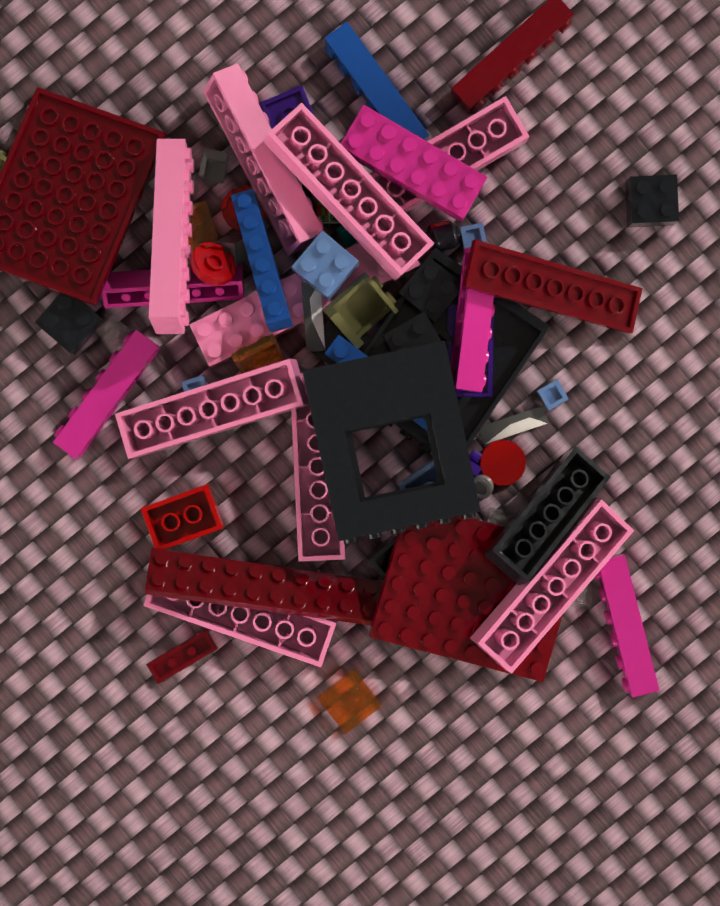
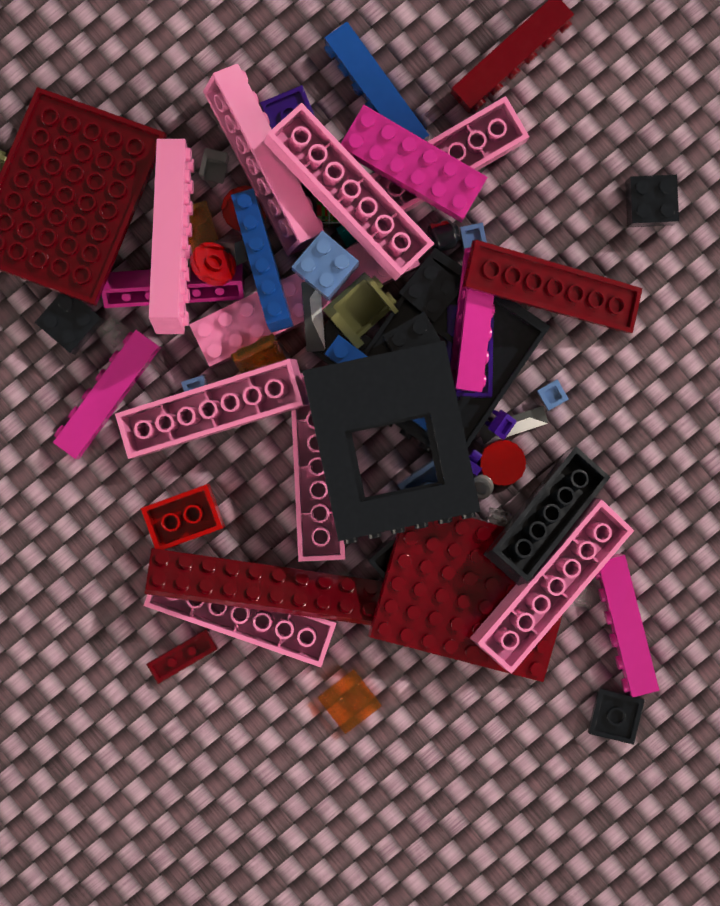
none -> dark purple tile [485,410,517,440]
none -> black plate [588,687,645,745]

